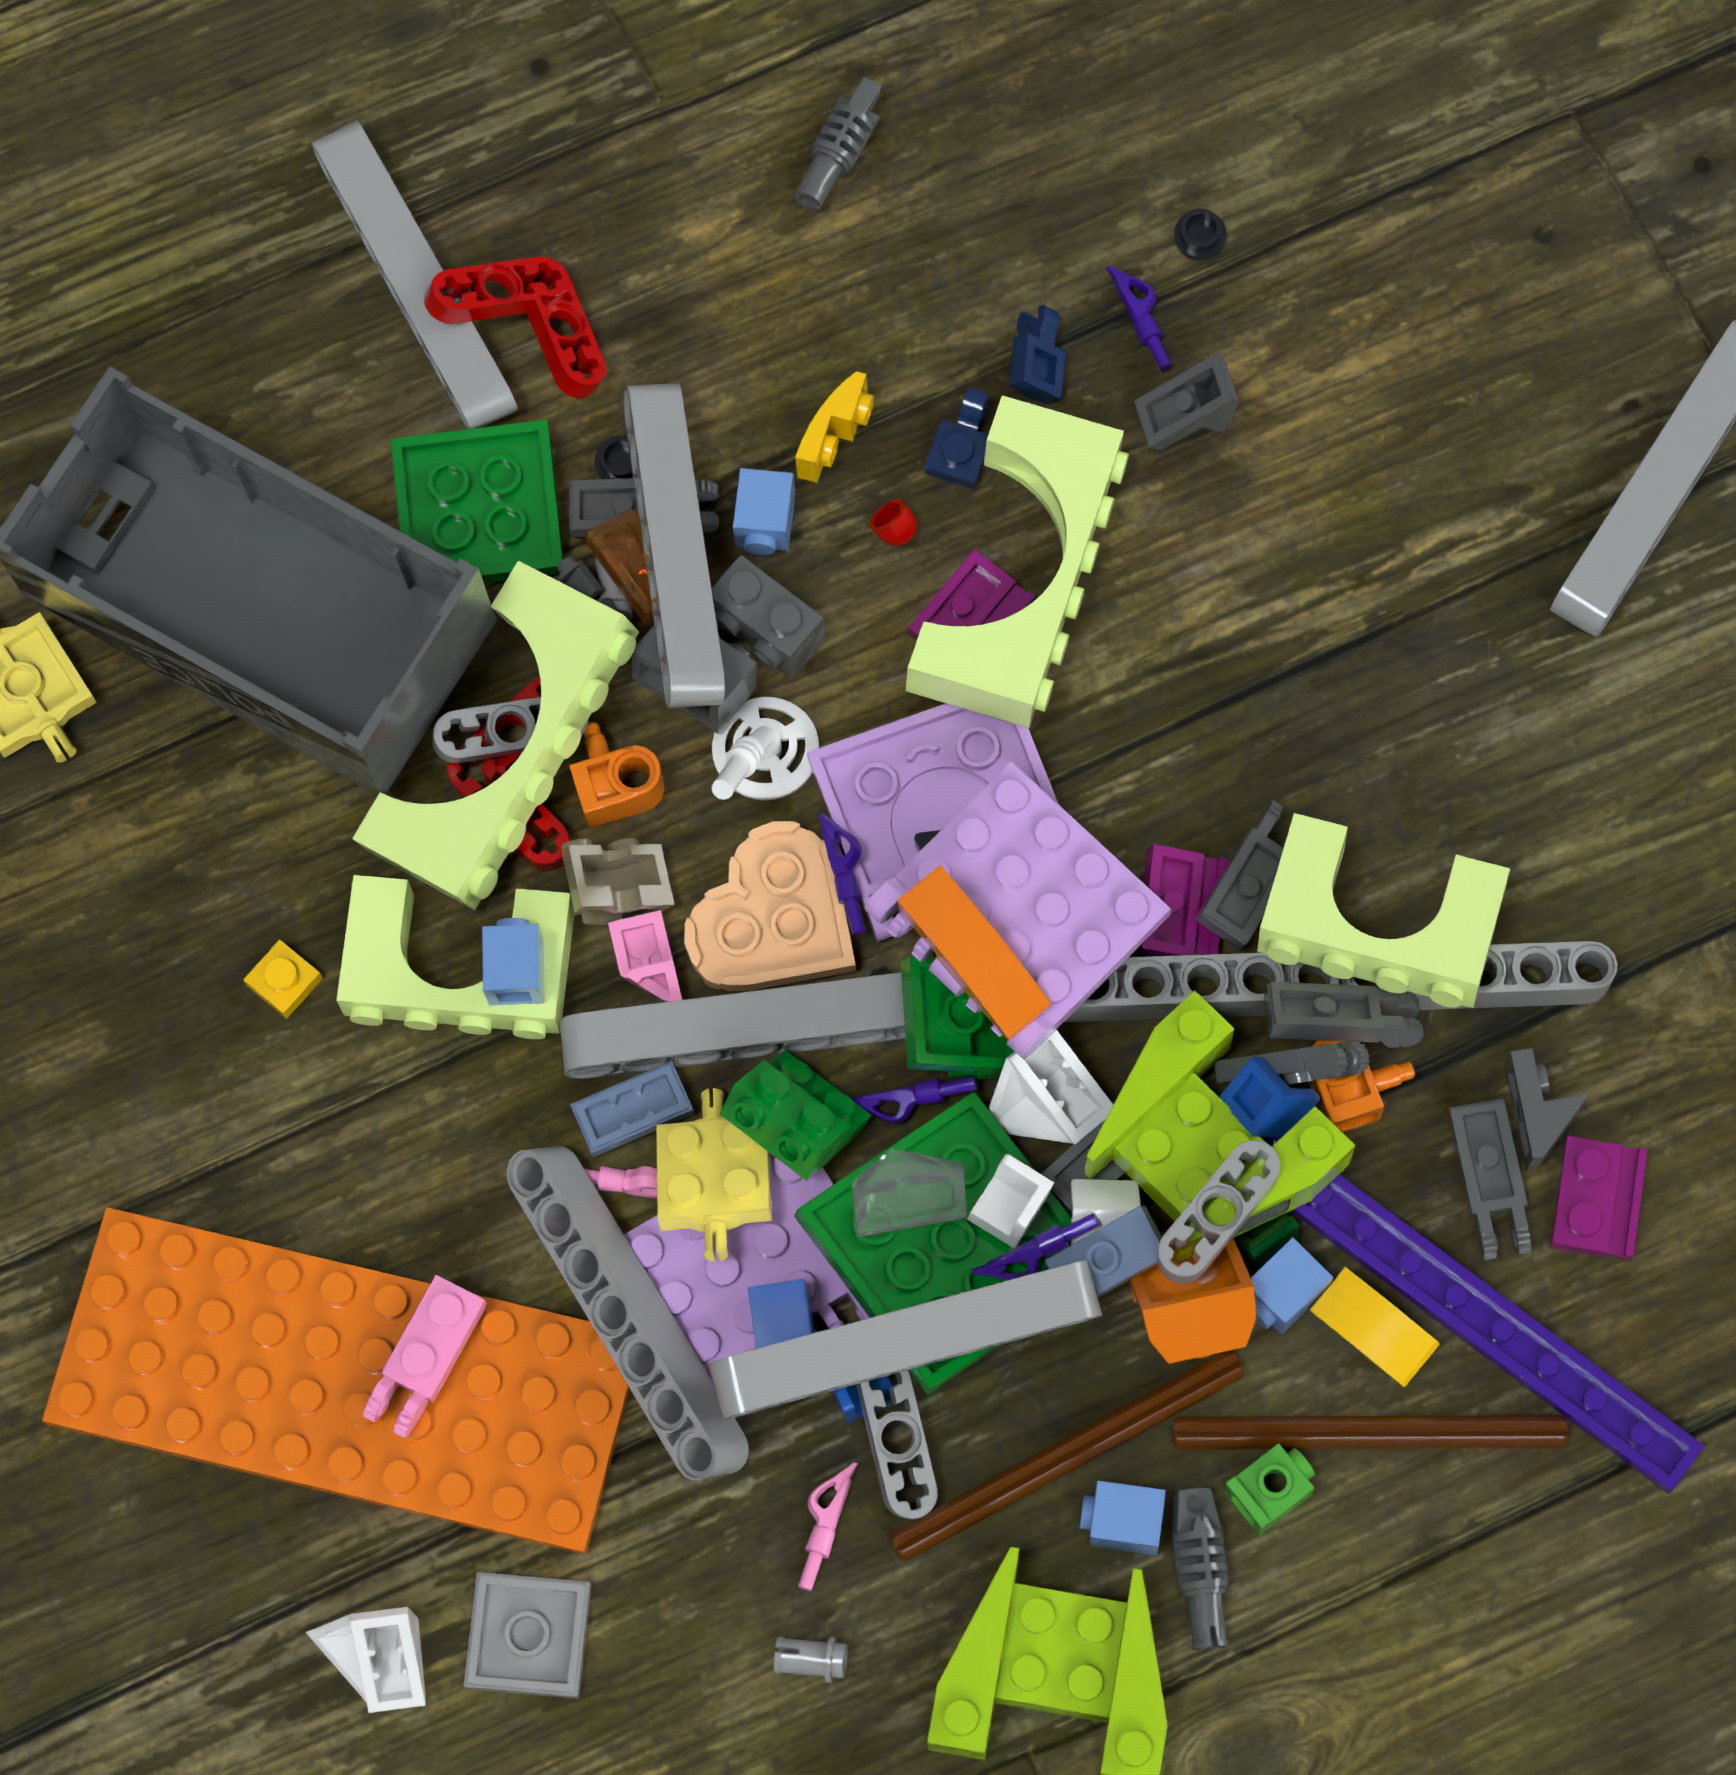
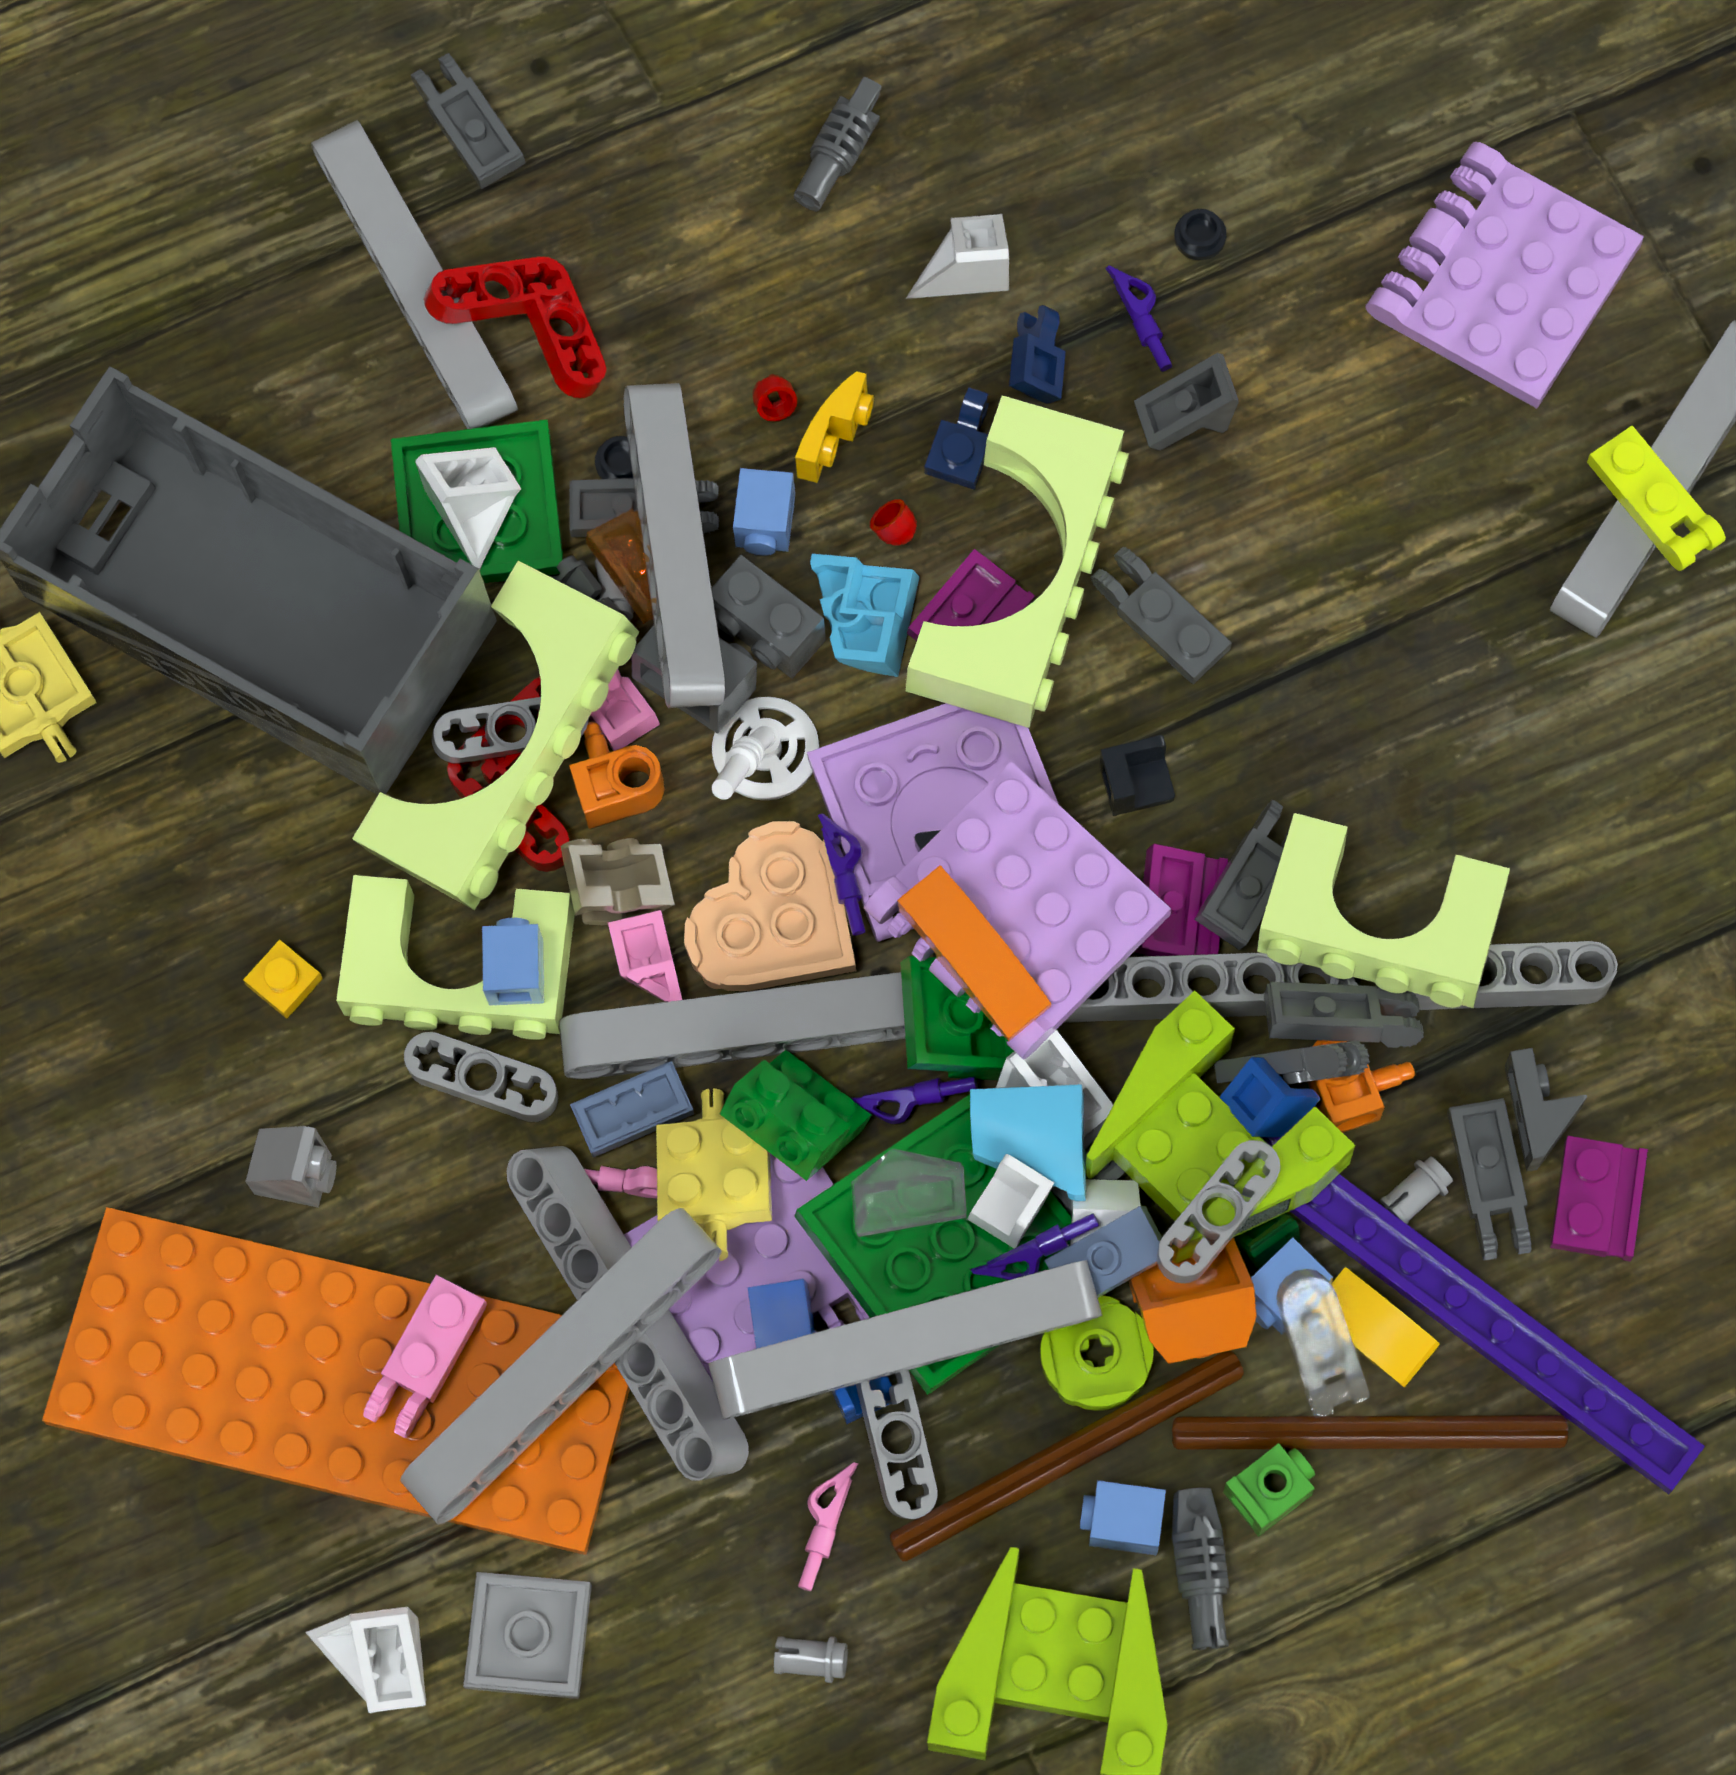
none -> light grey slope [246,1126,337,1208]
none -> light grey beam [400,1208,721,1524]
none -> light grey beam [404,1032,558,1122]
none -> dark grey hinge [411,53,525,189]
none -> white slope [415,447,521,570]
none -> bright pink slope [589,669,660,751]
none -> red hinge [753,374,798,421]
none -> medium azure slope [810,554,920,677]
none -> white slope [906,214,1009,299]
none -> medium azure slope [970,1085,1086,1201]
none -> lime plate [1040,1295,1154,1411]
none -> dark grey hinge [1090,547,1232,684]
none -> black panel [1099,735,1175,816]
none -> clear plate [1276,1269,1370,1417]
none -> lavender hinge [1366,142,1644,408]
none -> light grey pin [1380,1156,1453,1224]
none -> neon yellow plate [1587,426,1726,571]

